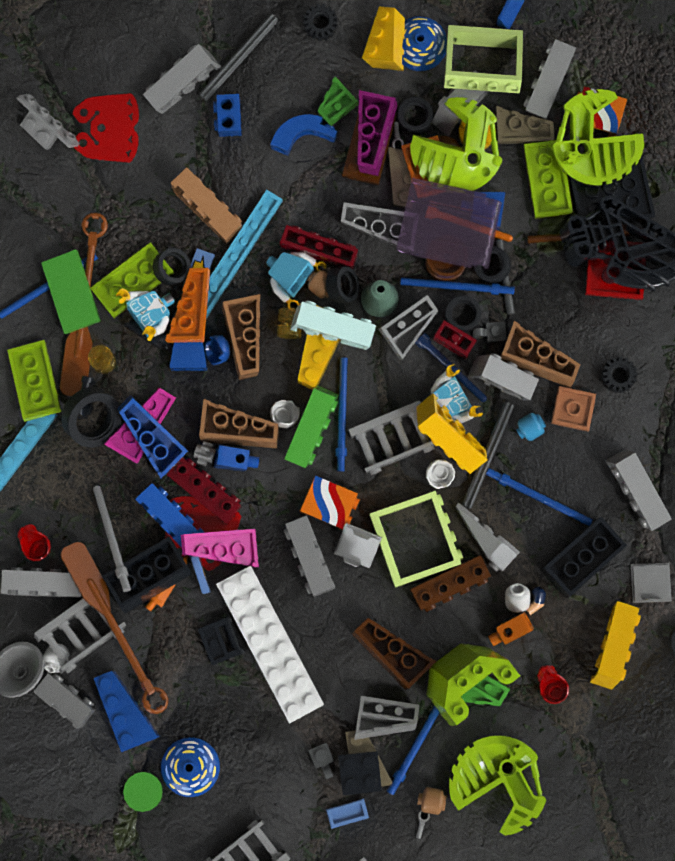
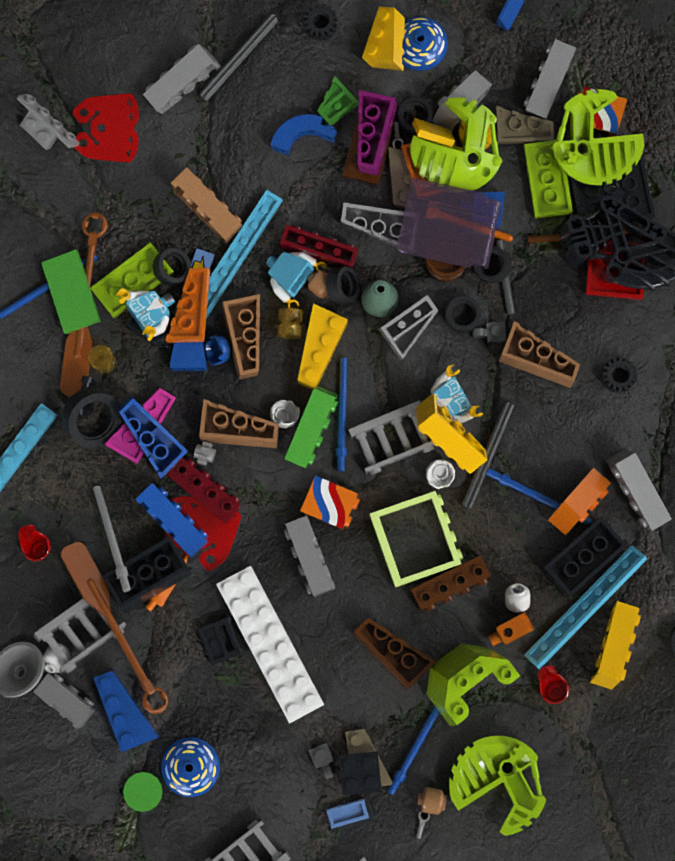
light grey wedge [1,567,83,598] -> none
lime plate [7,340,62,422] -> none
dark pink wing [181,529,259,568] -> none
medium blue tile [191,556,211,594] -> none
blue brick [213,94,242,137] -> none
blue torso [213,445,259,472] -> none
light aqua wedge [290,301,376,350] -> none
light grey piece [334,523,382,568] -> none
light grey wedge [354,696,419,740] -> none
blue bar [401,278,515,295] -> none
dark blue piece [415,333,487,402] -> none
dark red brick [433,320,477,360] -> none
yellowish green window [444,25,523,93] -> none
light grey wedge [455,503,520,572] -> none
bright green wing [461,675,510,706] -> none
light grey wedge [468,353,539,400] -> none
dark azure head [516,413,546,441] -> none
arm [526,587,546,615] -> none
nougat plate [551,386,596,432] -> none
light grey piece [630,563,672,603] -> none
none -> yellow tile [412,118,455,147]
none -> medium azure plate [524,545,647,669]
none -> orange wedge [548,468,611,535]

